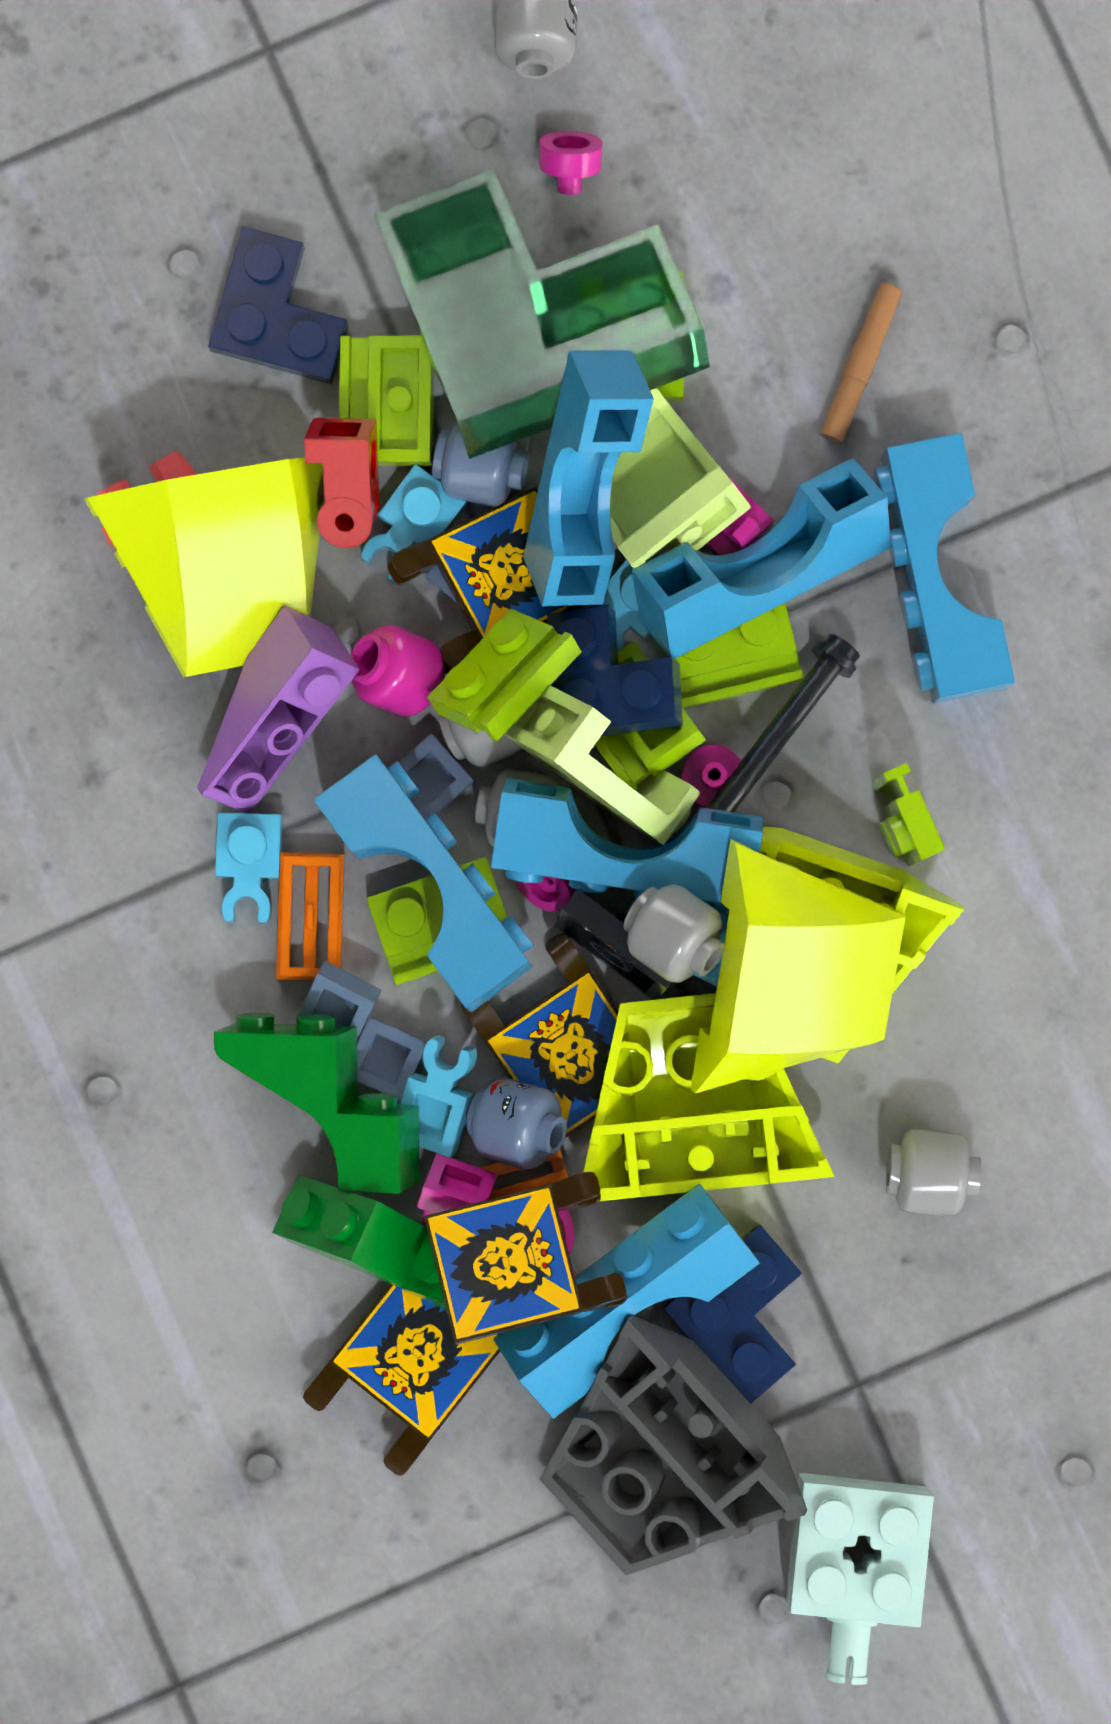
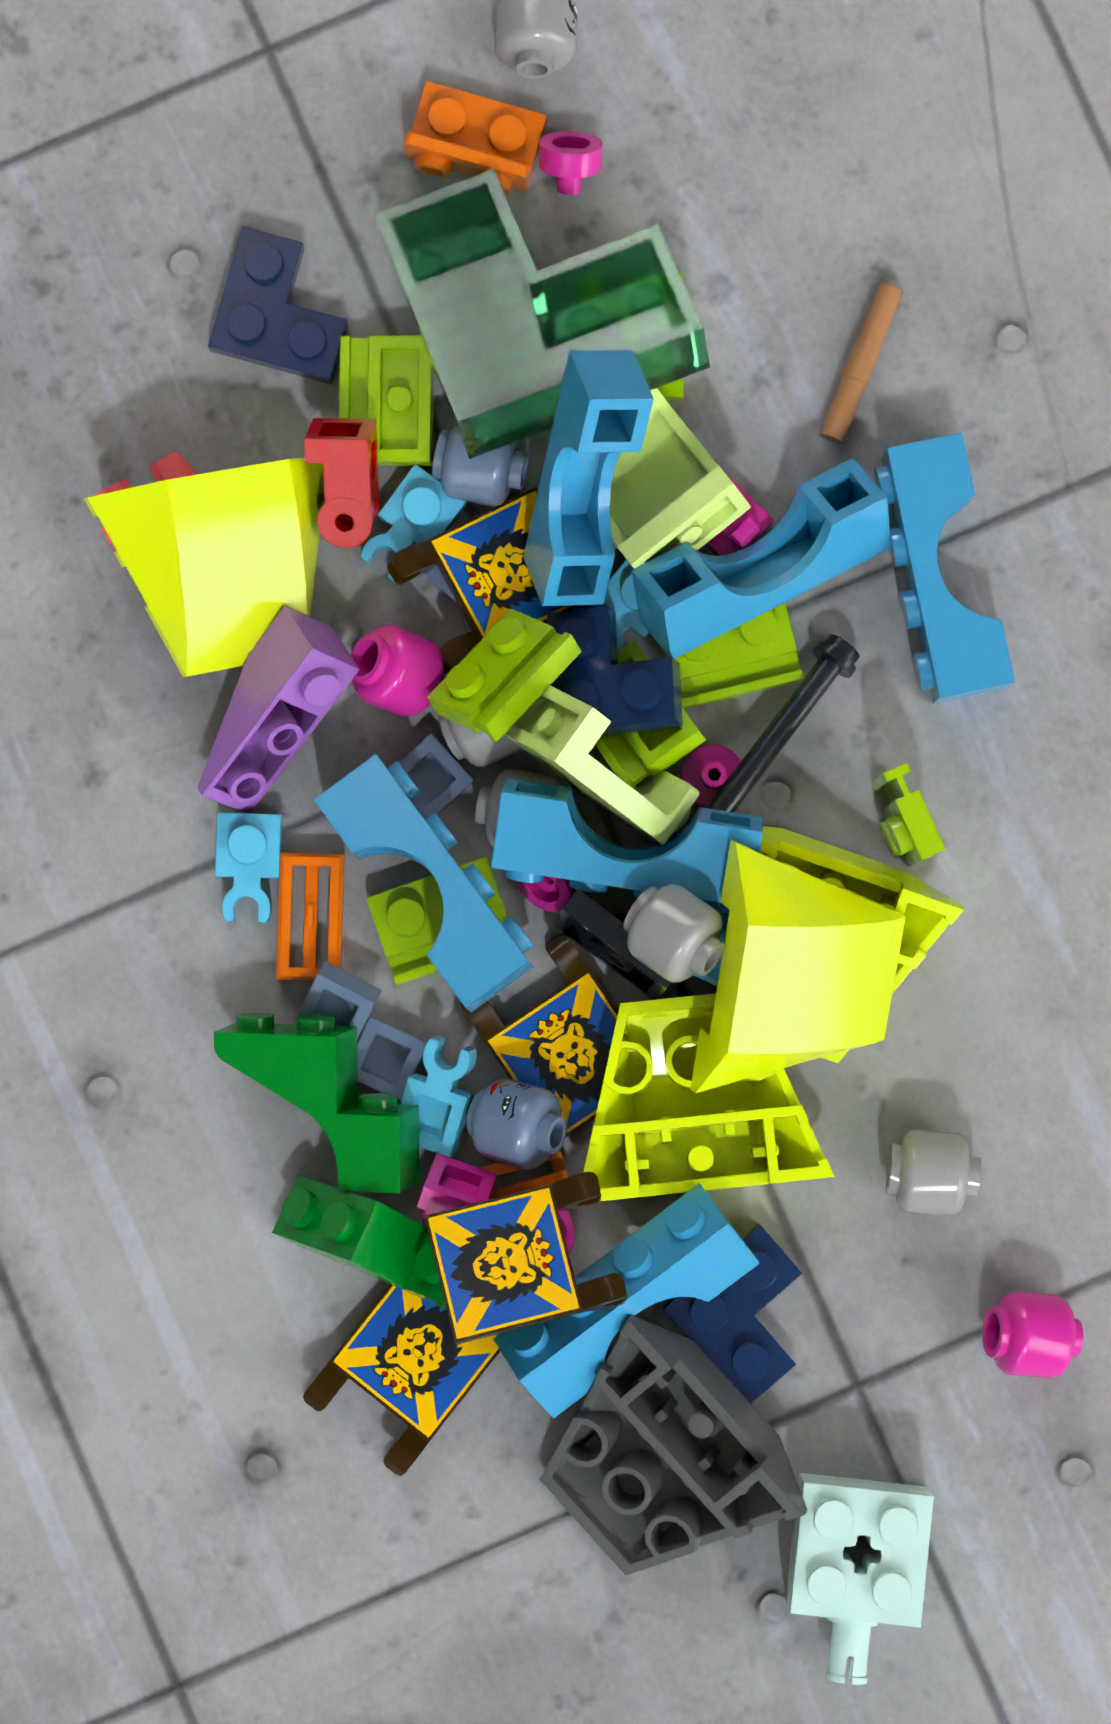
none -> orange bracket [403,81,547,196]
none -> dark pink head [982,1291,1084,1378]

